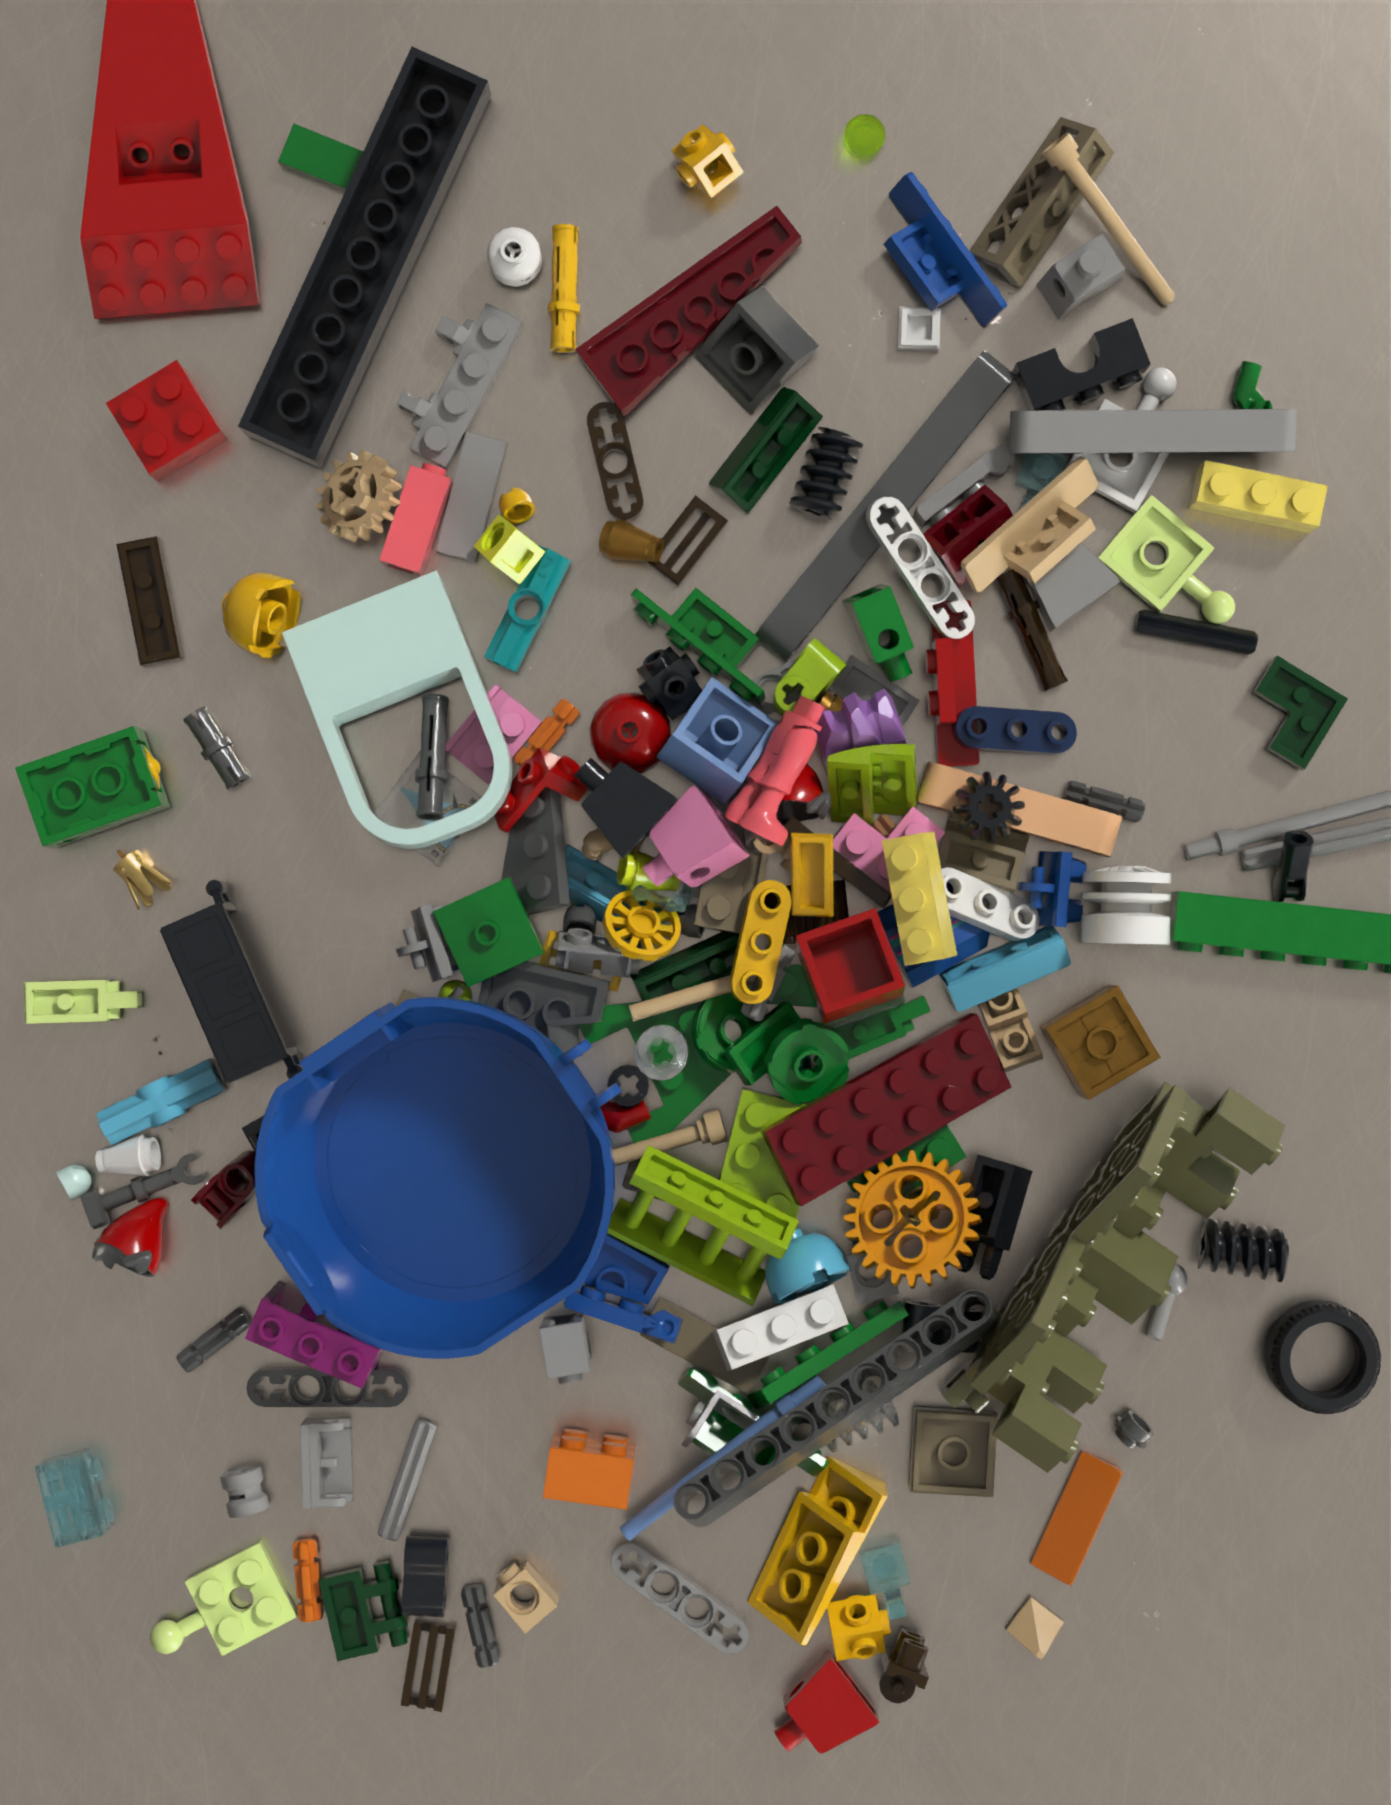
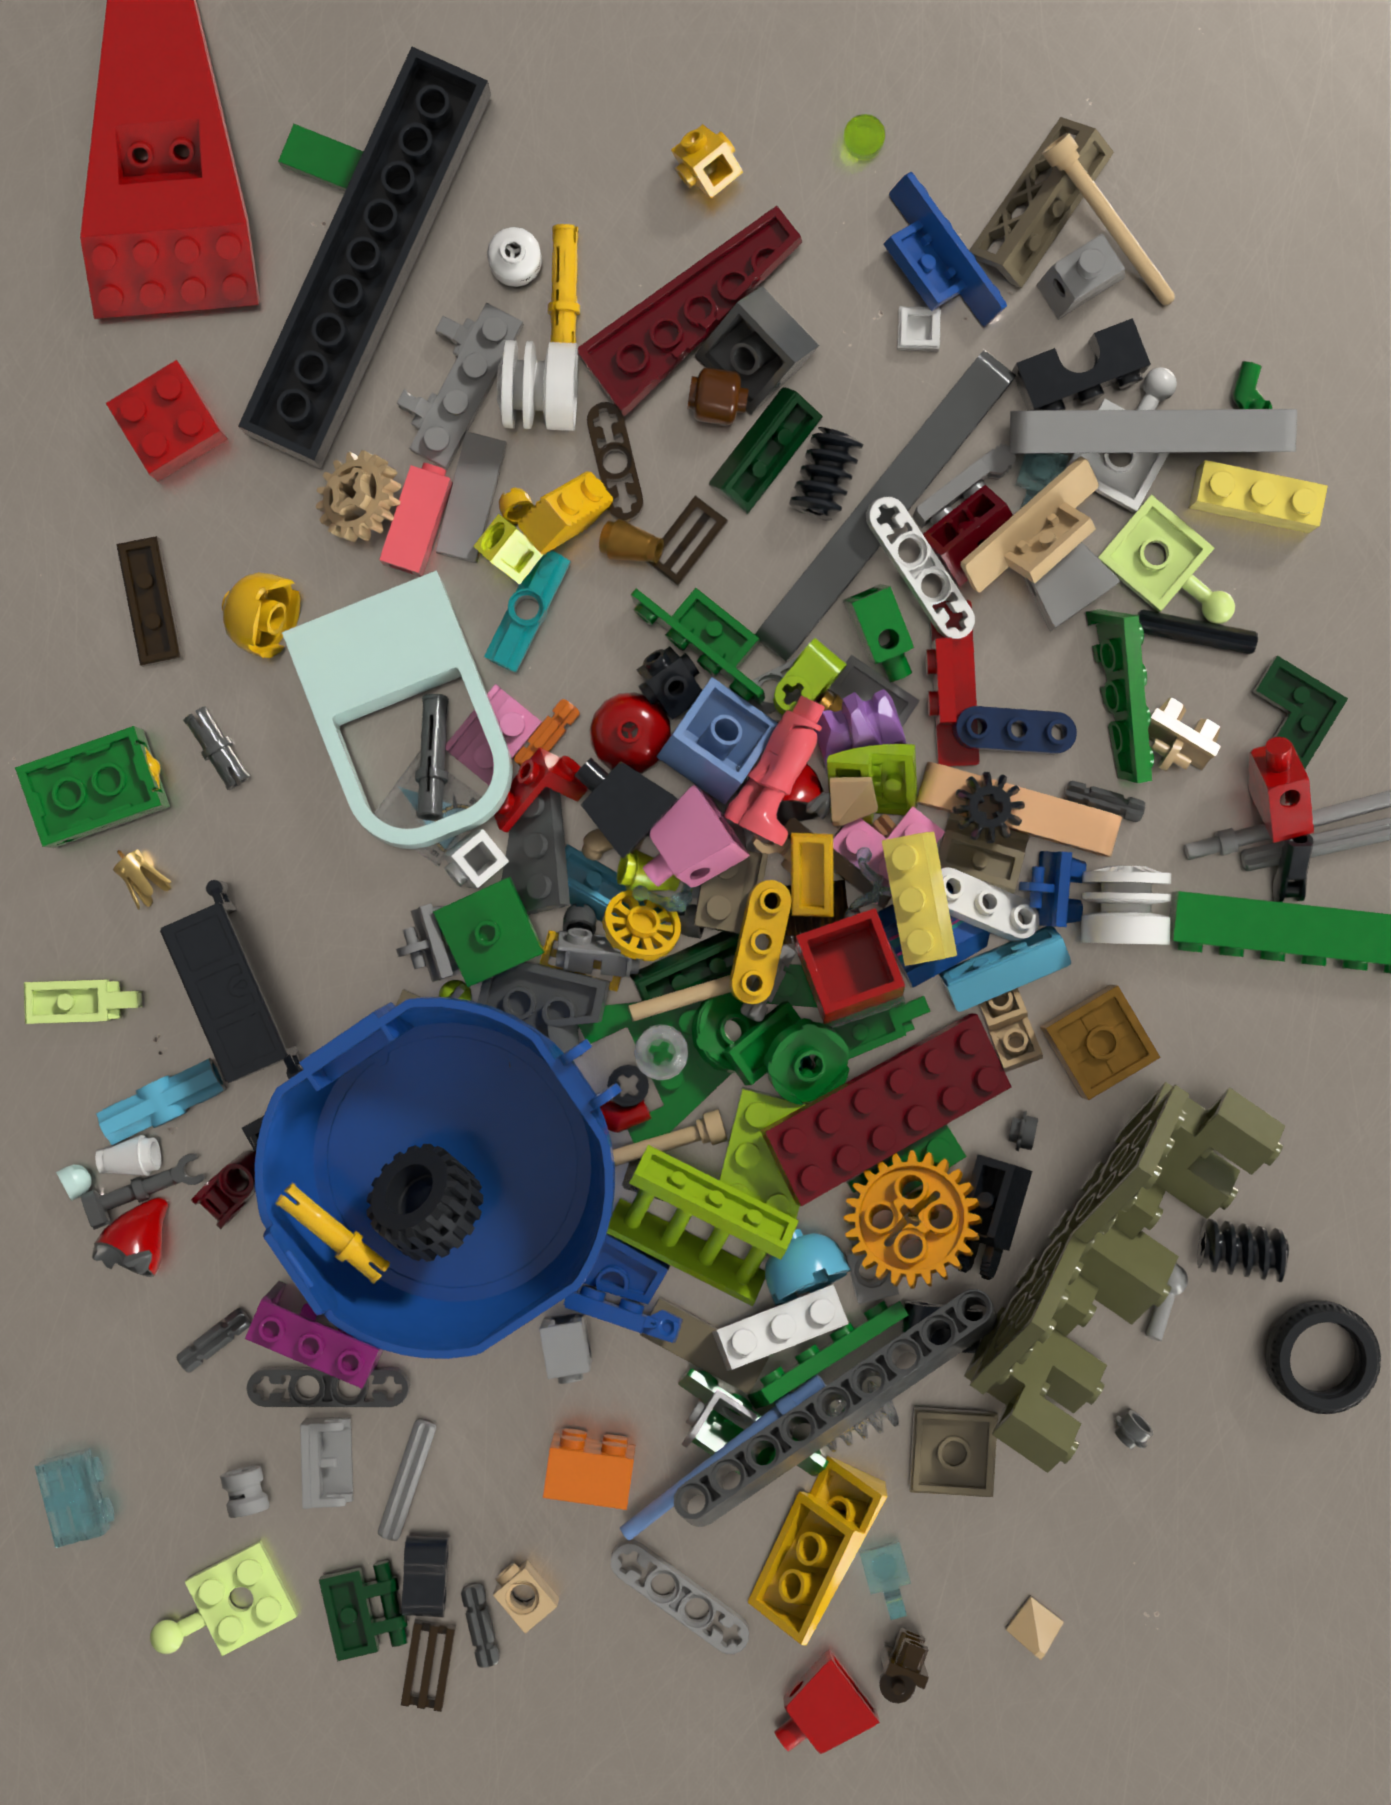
orange axle [292,1538,323,1622] -> none
yellow brick [827,1594,891,1661] -> none
olive tile [940,1362,989,1414] -> none
dark brown pin [996,569,1068,691] -> none
orange slope [1030,1450,1123,1586] -> none
none -> yellow pin [275,1182,390,1284]
none -> black tyre [366,1144,483,1262]
none -> white brick [442,829,509,888]
none -> white wheel [497,340,578,431]
none -> yellow brick [518,471,613,555]
none -> reddish brown head [687,368,749,426]
none -> tan slope [830,777,878,826]
none -> clear light blue piece [845,847,891,918]
none -> dark grey plate [1008,1111,1038,1151]
none -> green wing [1086,609,1154,783]
none -> tan hips [1148,698,1221,771]
none -> red torso [1248,737,1314,843]

